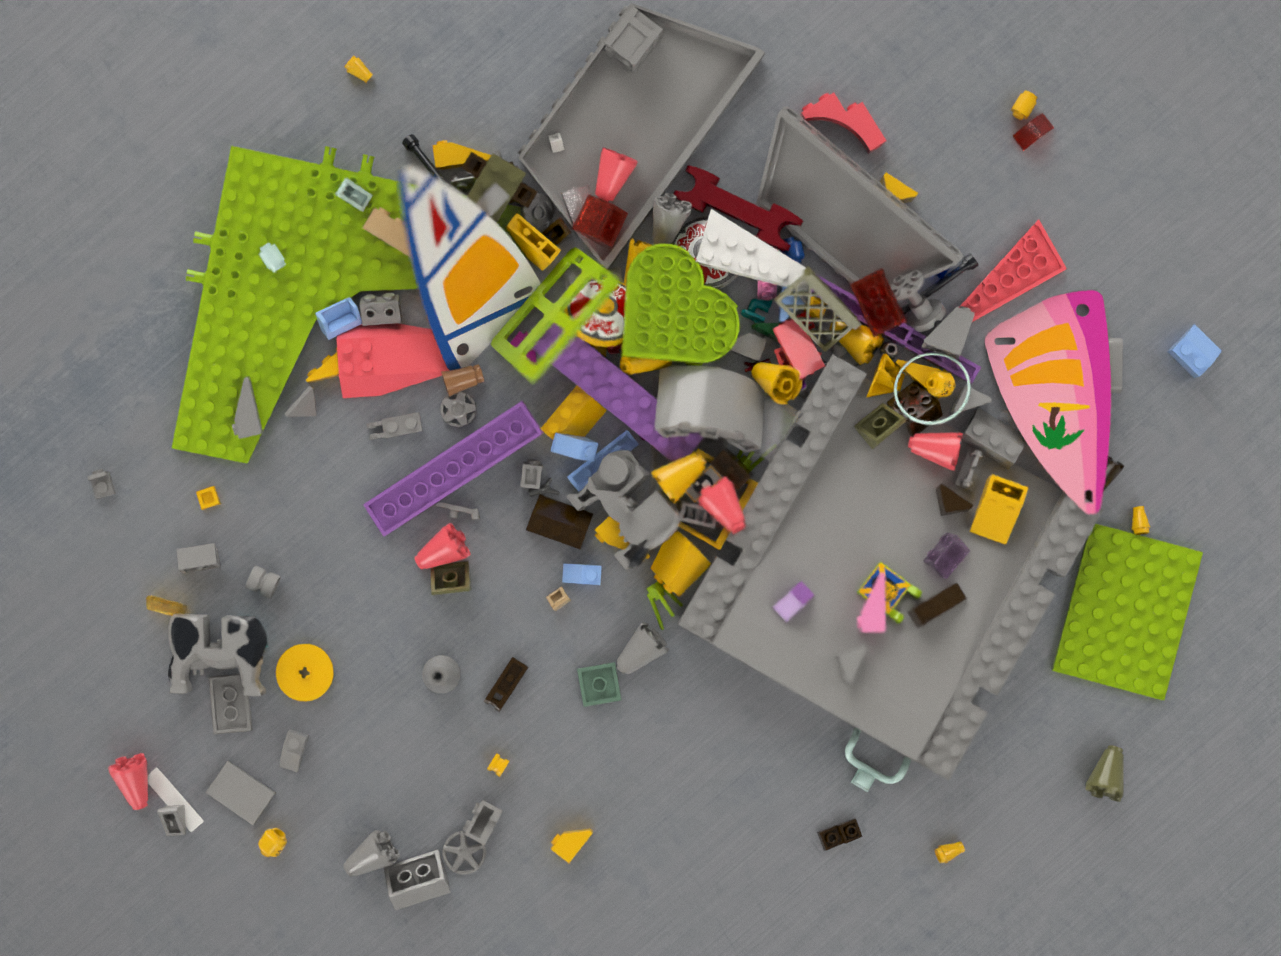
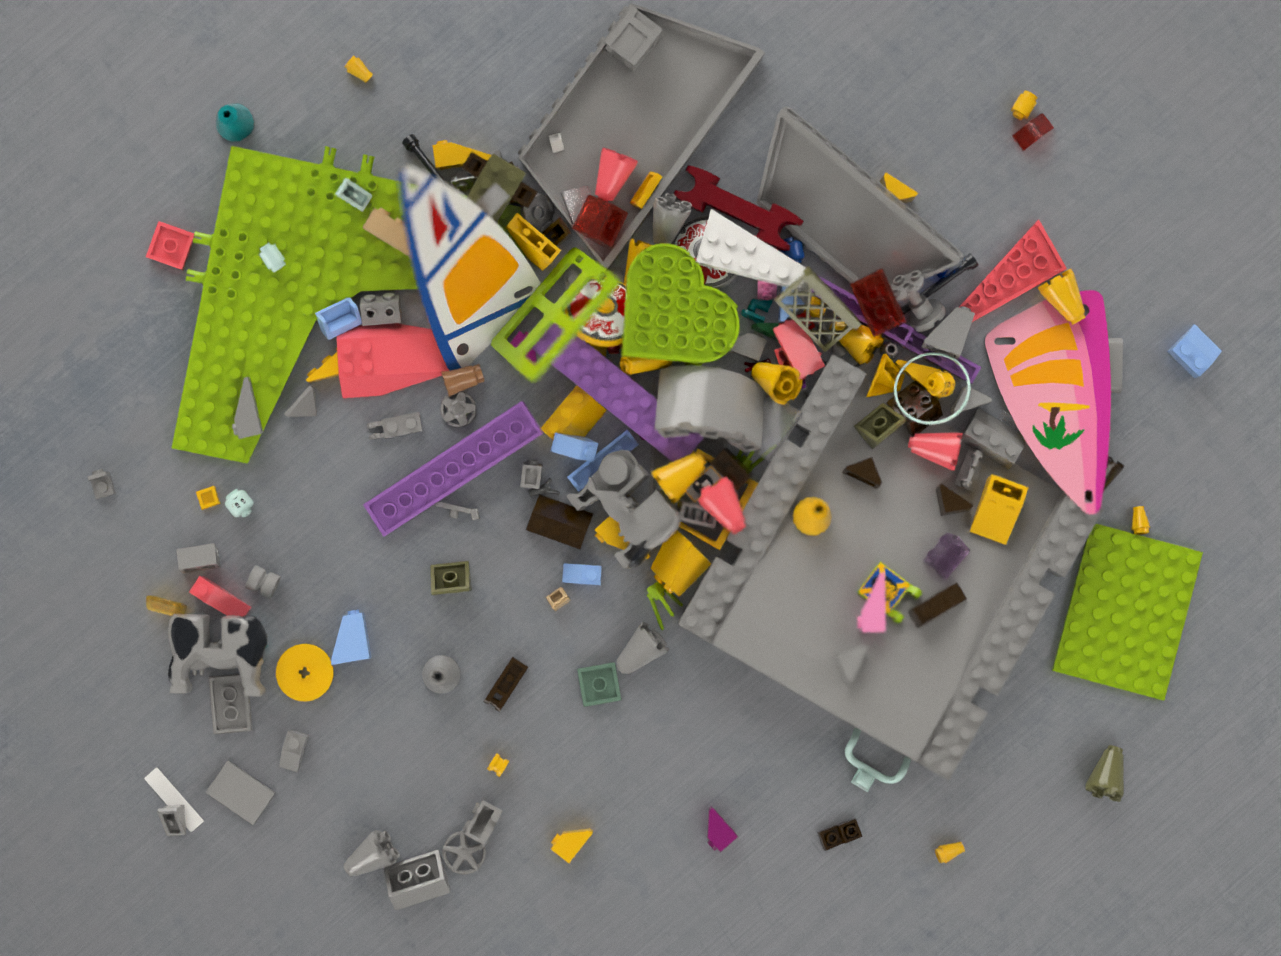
coral cone [108,753,148,810] -> none
yellow head [258,828,287,857] -> none
coral cone [414,523,471,570] -> none
slope [773,581,814,622] -> none
coral arch [800,92,886,154] -> none
none -> coral plate [146,221,195,270]
none -> coral slope [189,576,251,617]
none -> teal cone [216,103,254,142]
none -> light aqua head [225,489,254,518]
none -> light blue slope [331,609,372,665]
none -> yellow tile [630,171,662,209]
none -> magenta slope [707,806,738,852]
none -> yellow cone [793,497,832,536]
none -> dark brown slope [842,457,882,489]
none -> yellow cone [1037,268,1086,325]

